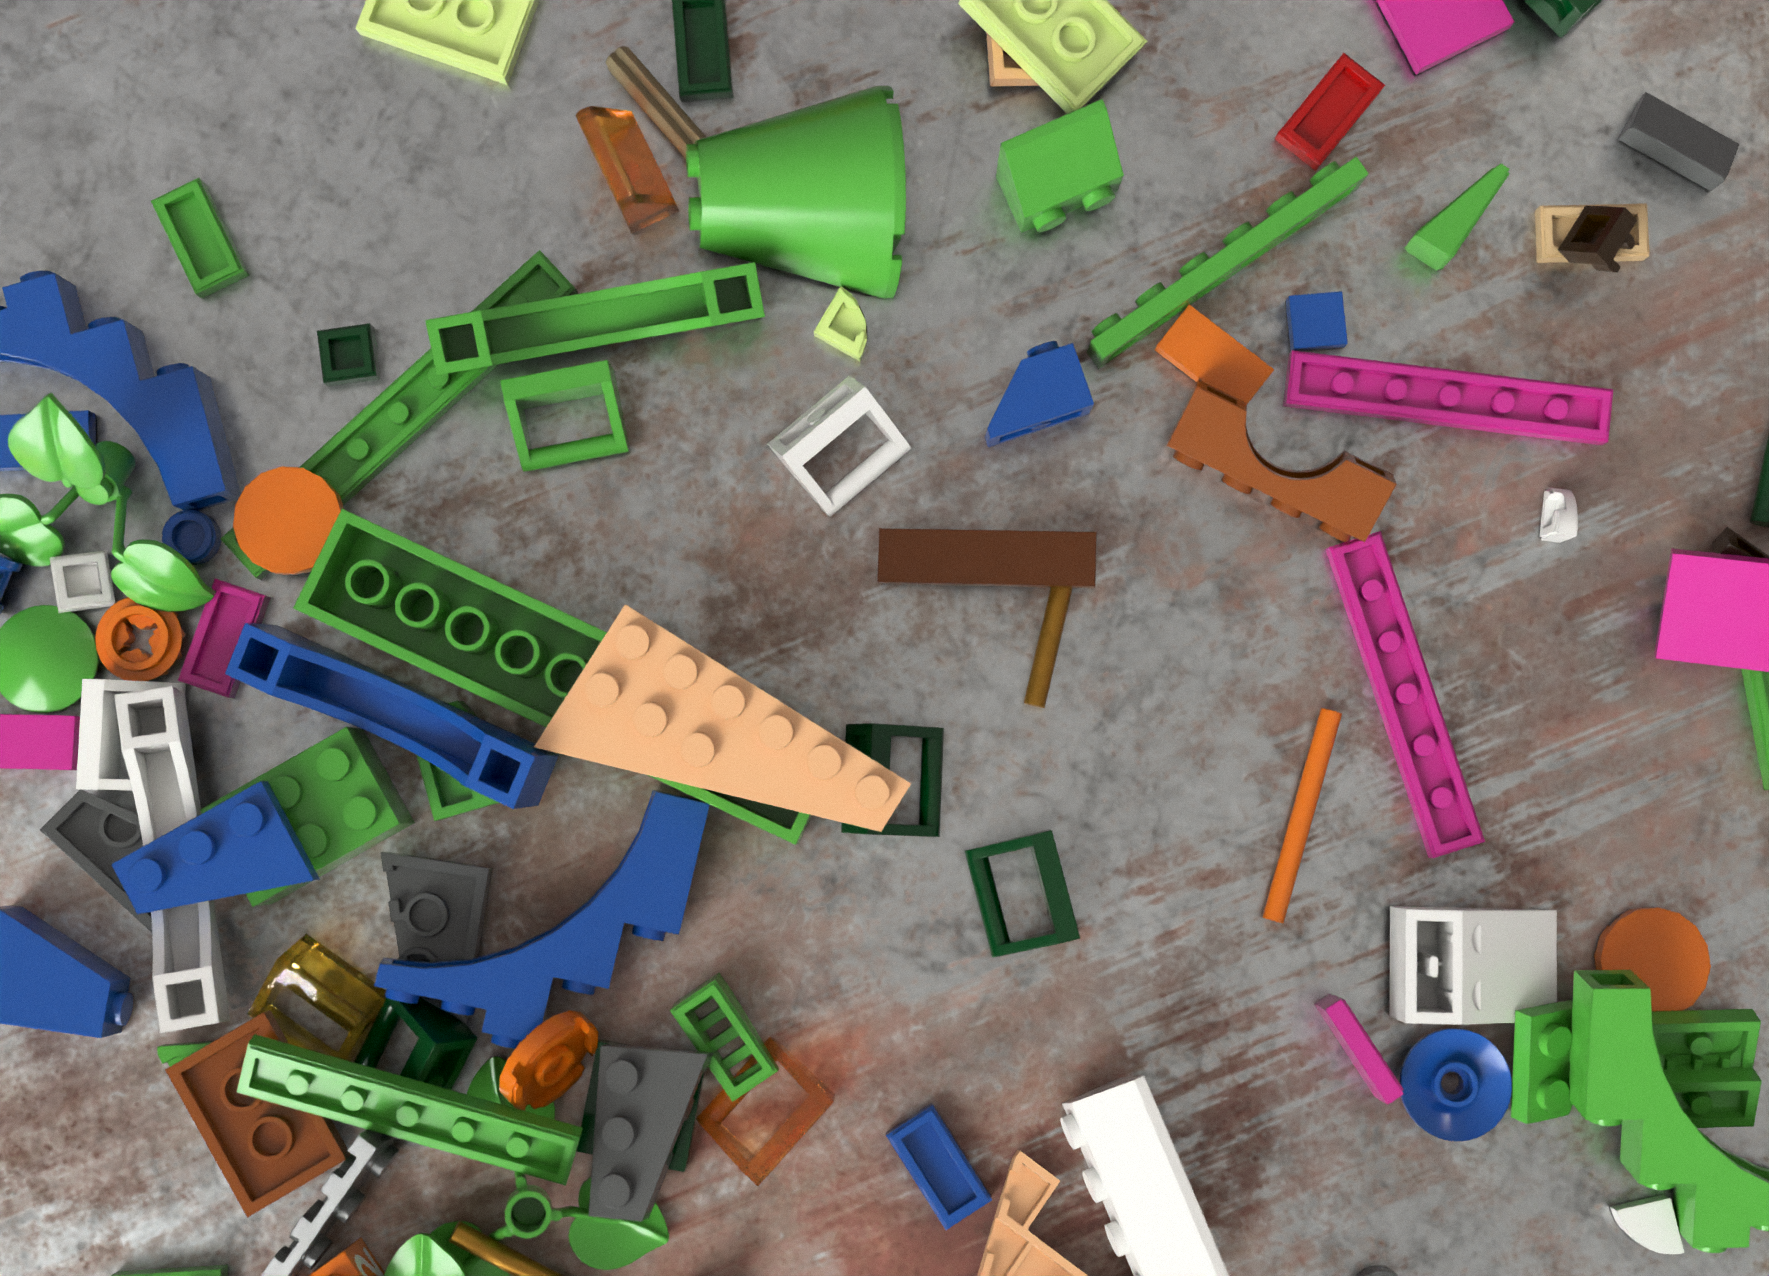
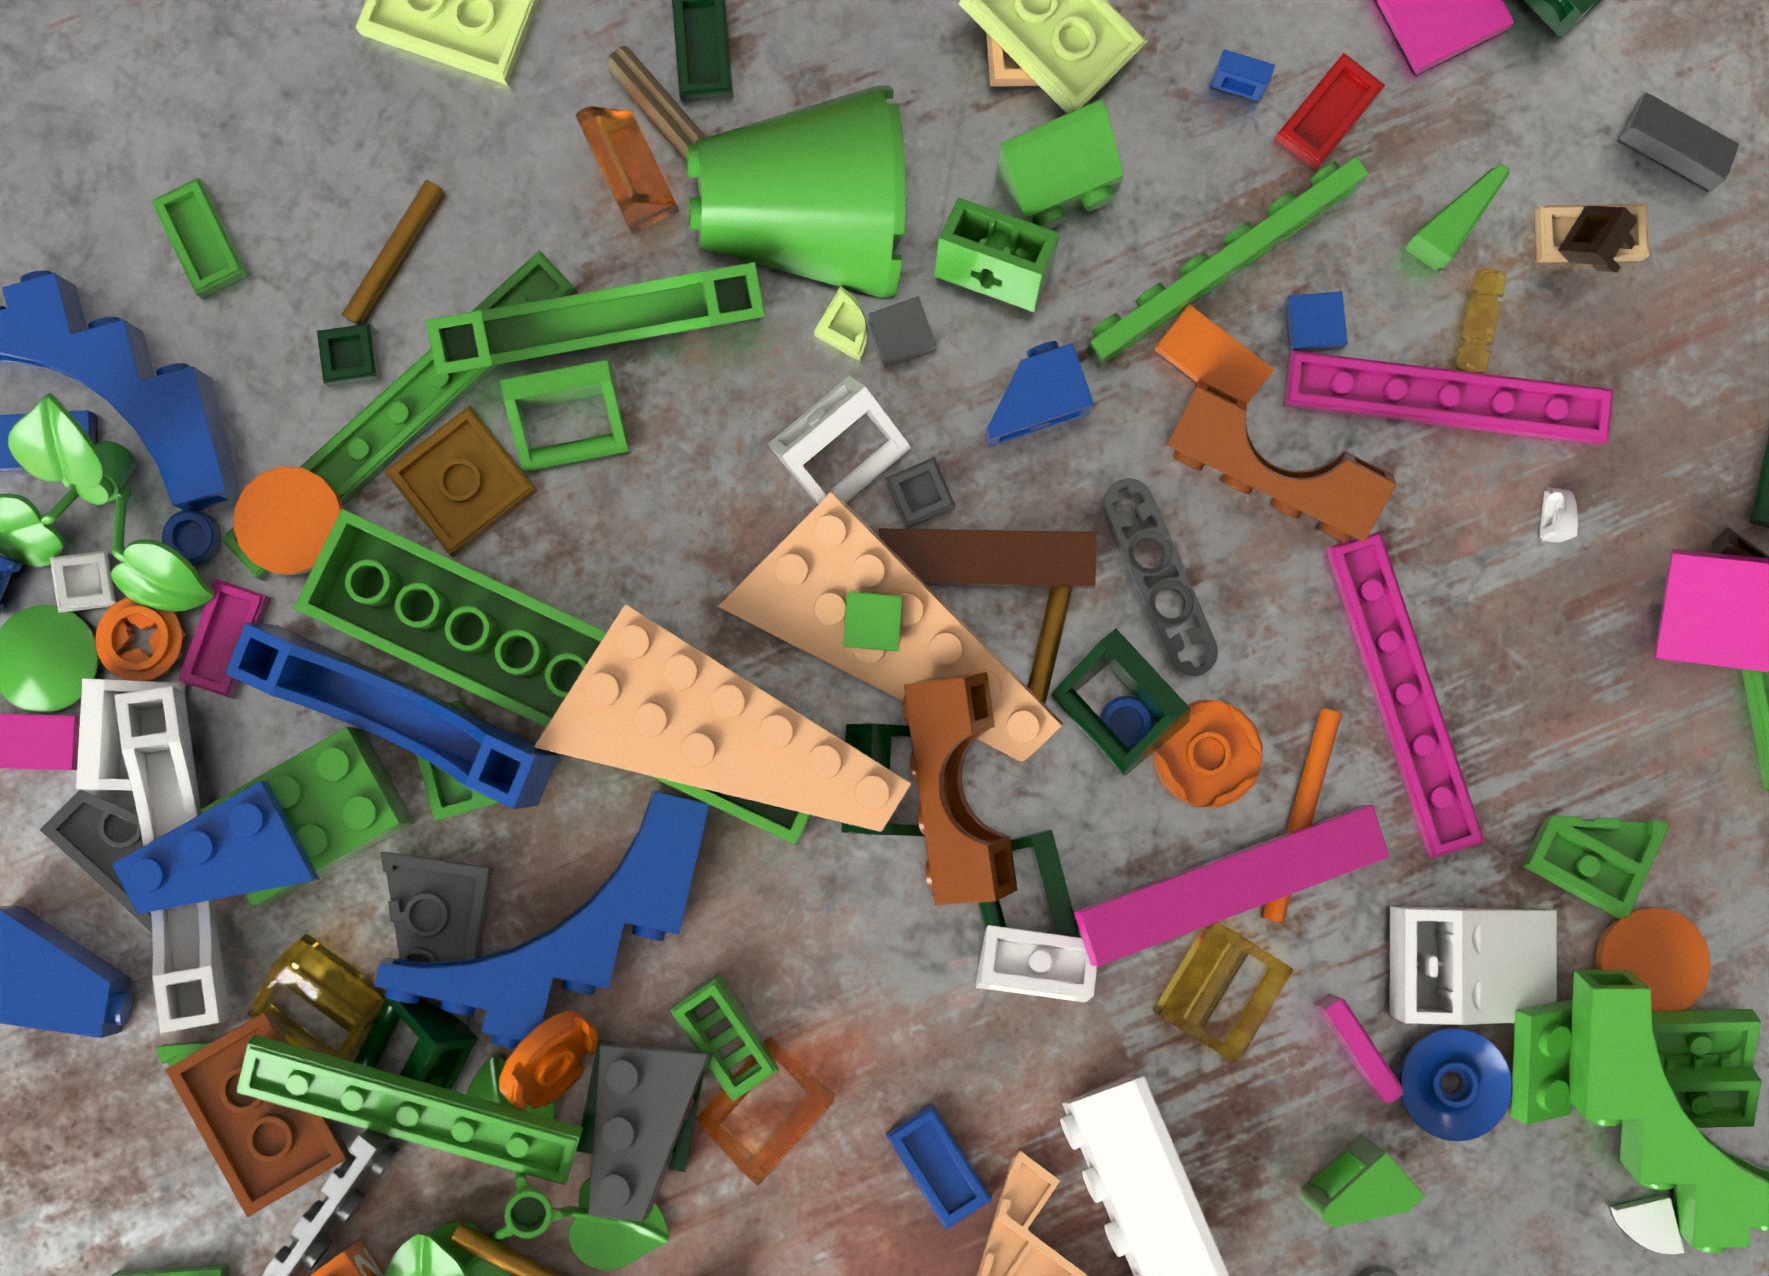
none -> pearl gold bar [341,180,444,325]
none -> pearl gold tile [384,405,538,557]
none -> light nougat wing [718,491,1063,763]
none -> bright green tile [843,590,904,651]
none -> dark grey tile [868,296,936,367]
none -> dark grey tile [885,457,956,529]
none -> dark orange arch [902,672,1018,905]
none -> bright green brick [934,197,1060,312]
none -> white tile [976,925,1097,1003]
none -> dark green tile [1051,628,1190,776]
none -> dark pink tile [1074,805,1389,967]
none -> blue tile [1099,696,1154,750]
none -> dark grey beam [1102,478,1218,678]
none -> orange tile [1153,700,1263,808]
none -> clear yellow tile [1153,922,1294,1064]
none -> blue tile [1210,49,1275,101]
none -> bright green tile [1300,1134,1426,1227]
none -> clear yellow axle [1455,268,1507,373]
none -> bright green wing [1522,815,1670,919]

